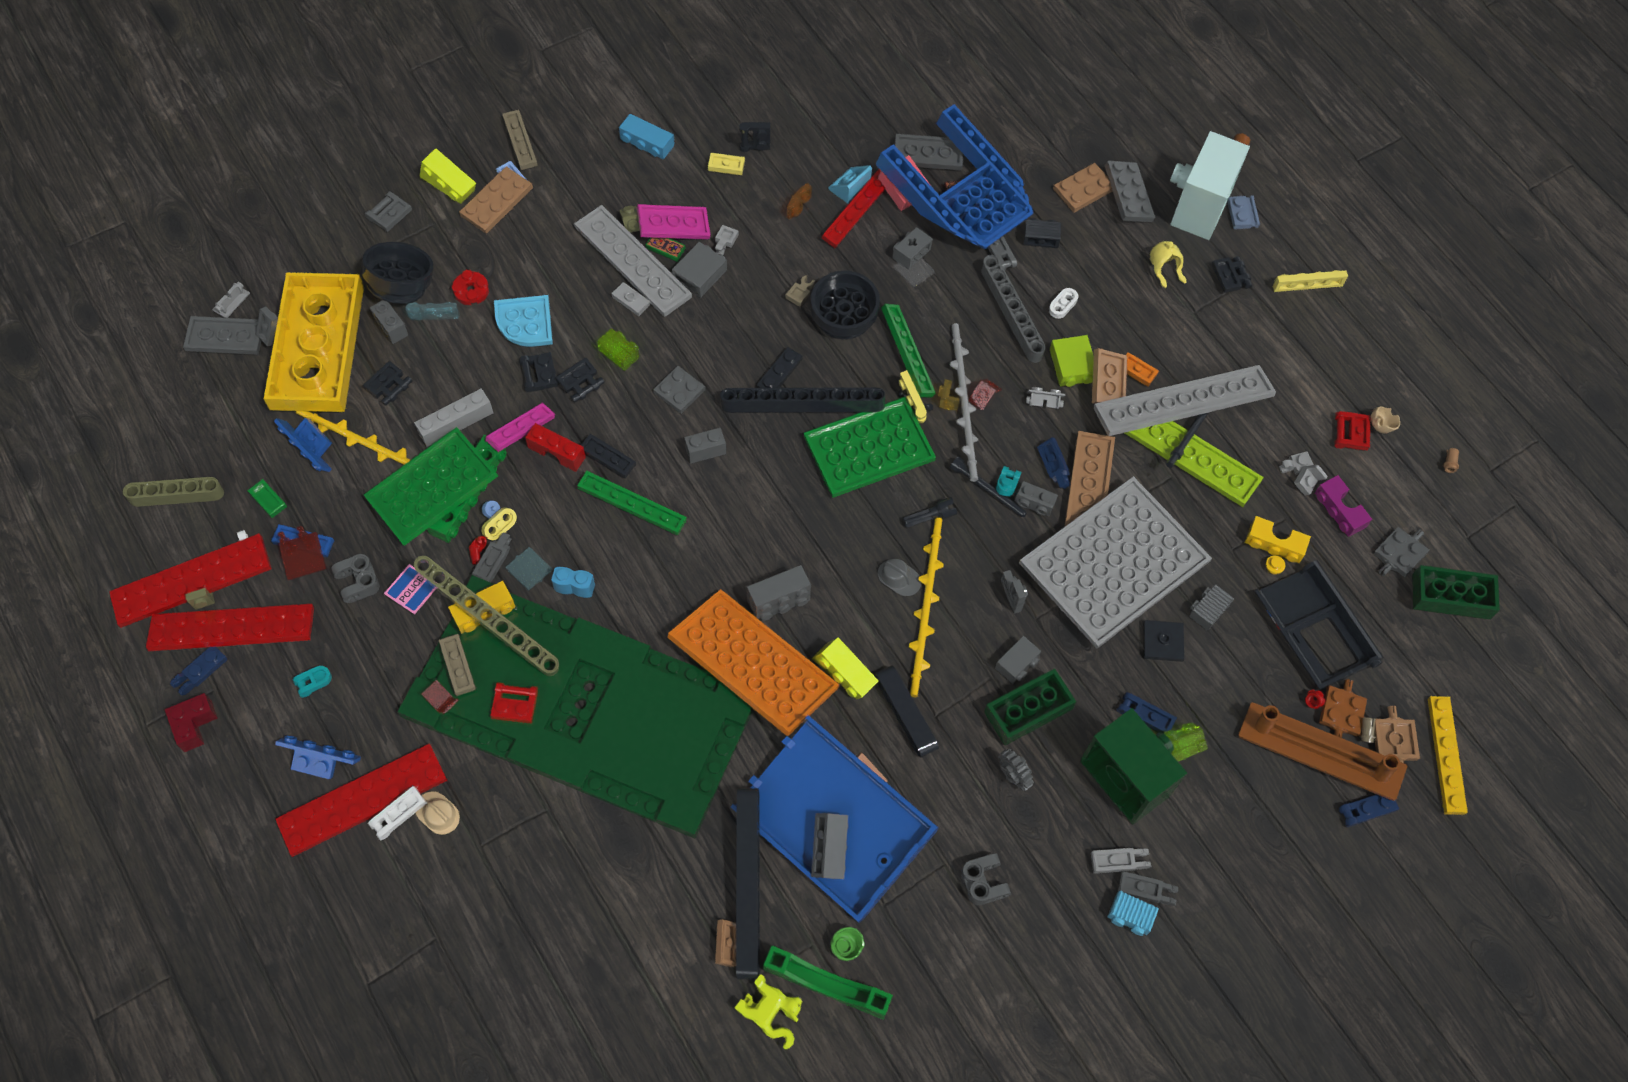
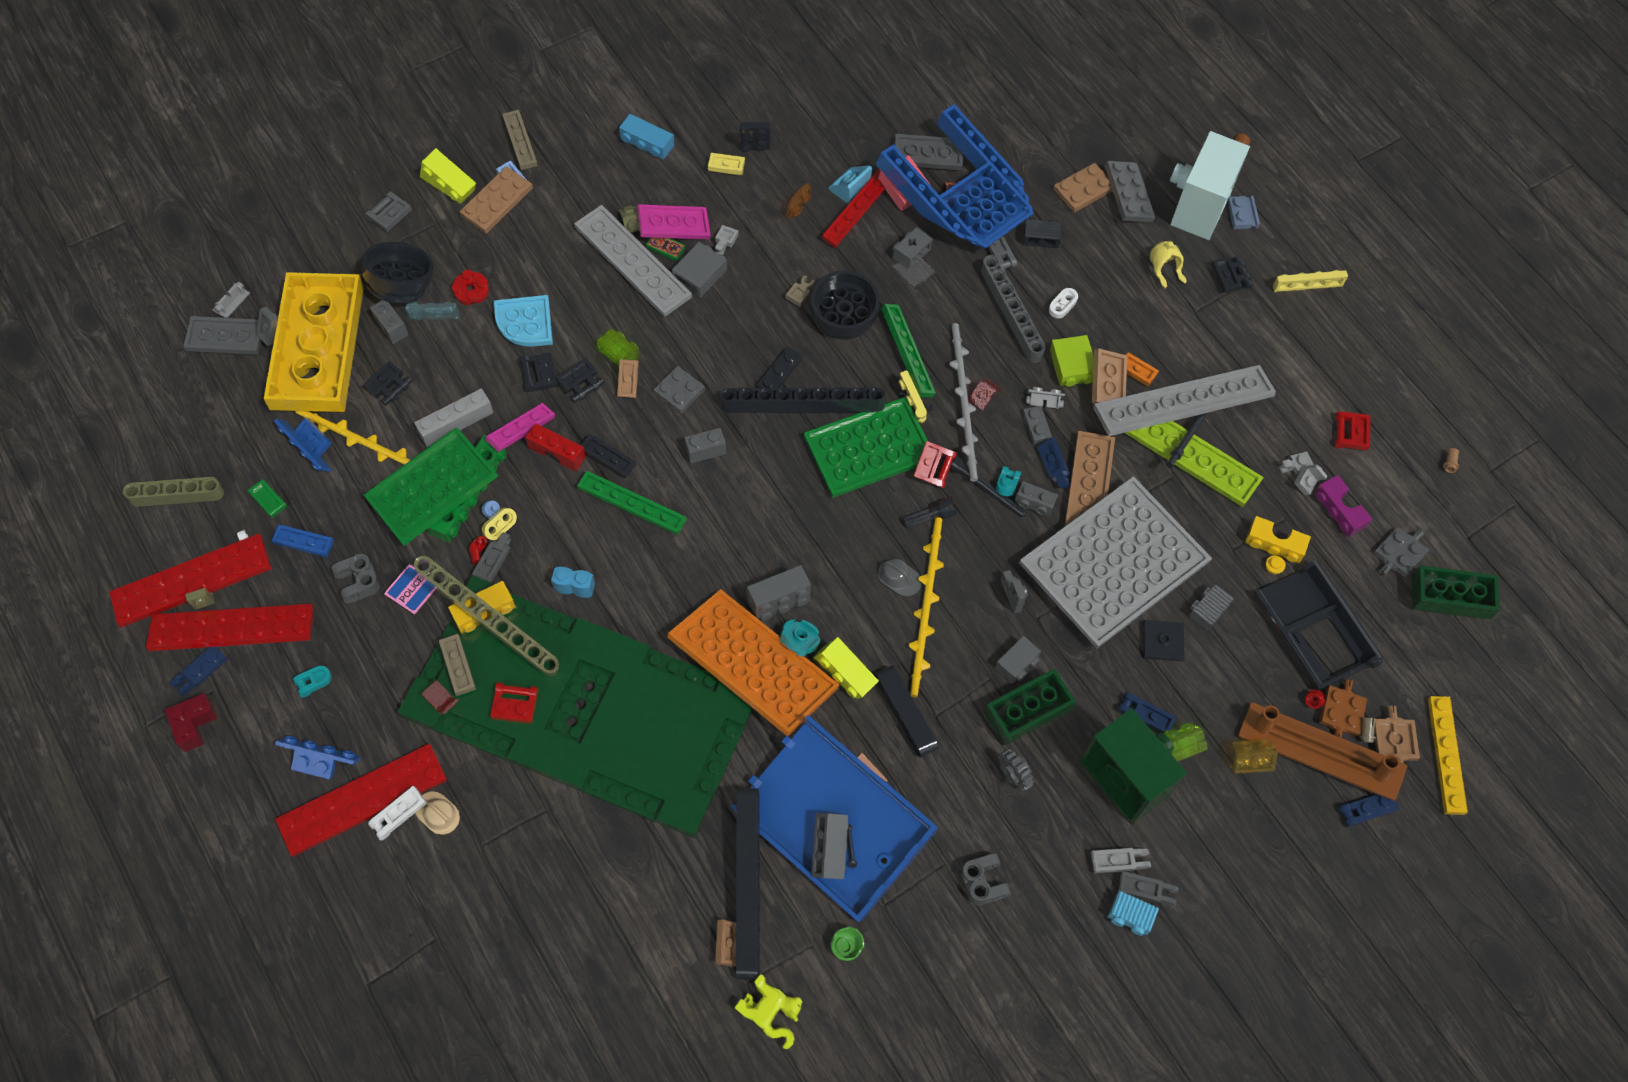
clear red plate [278,526,326,580] -> none
clear light blue piece [506,547,552,591] -> none
light grey plate [612,282,651,316] -> none
green arch [764,946,893,1020] -> none
clear yellow bracket [938,379,959,410] -> none
tan hair [1370,406,1400,434] -> none
none -> medium nougat plate [617,359,639,398]
none -> teal plate [780,619,820,656]
none -> black hinge [847,824,858,868]
none -> plate [913,441,957,489]
none -> dark grey plate [1023,406,1052,444]
none -> clear yellow bracket [1232,739,1278,773]

